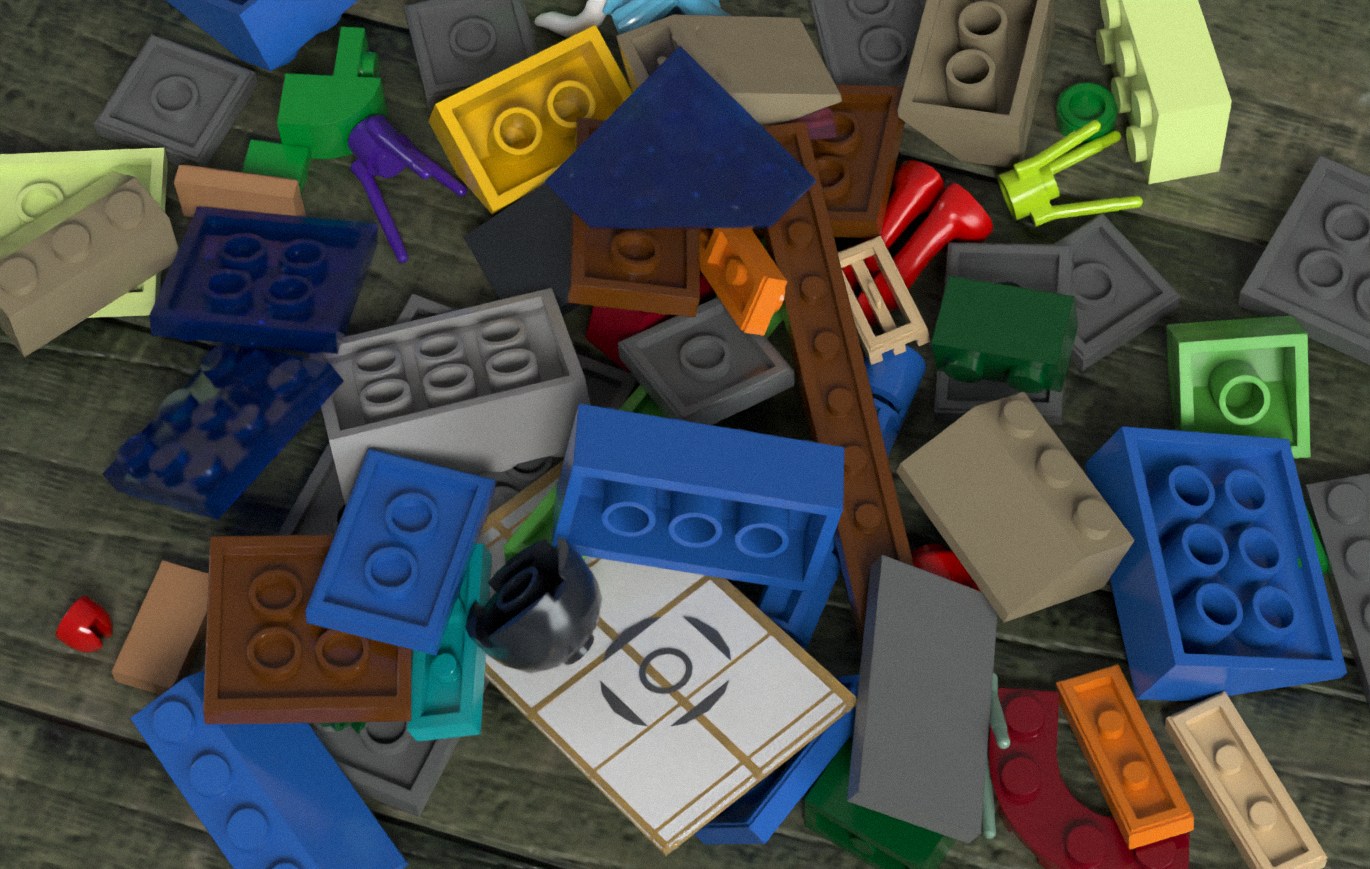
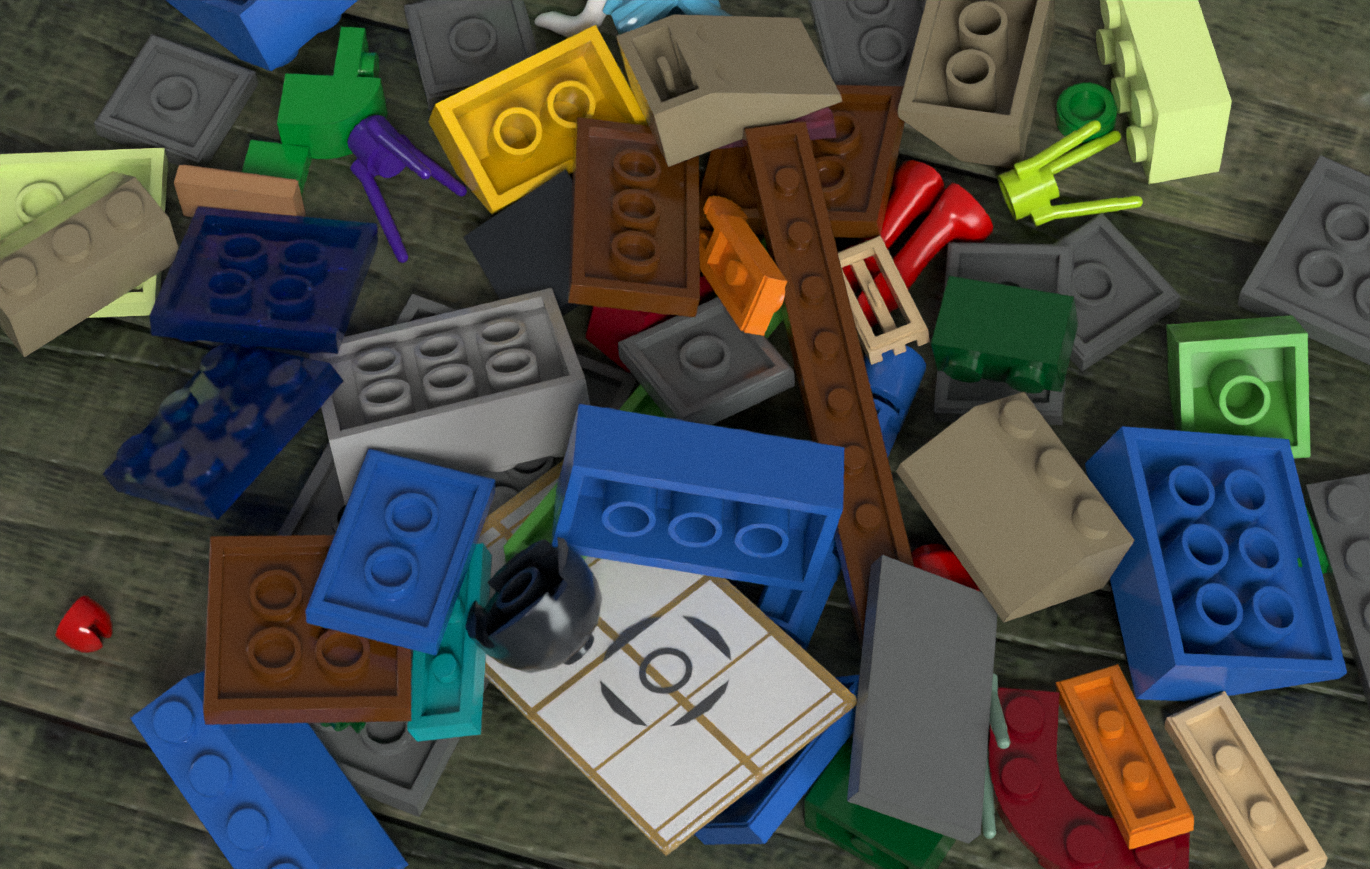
medium nougat tile [111,560,209,695] -> none
clear blue plate [545,46,817,229] -> none

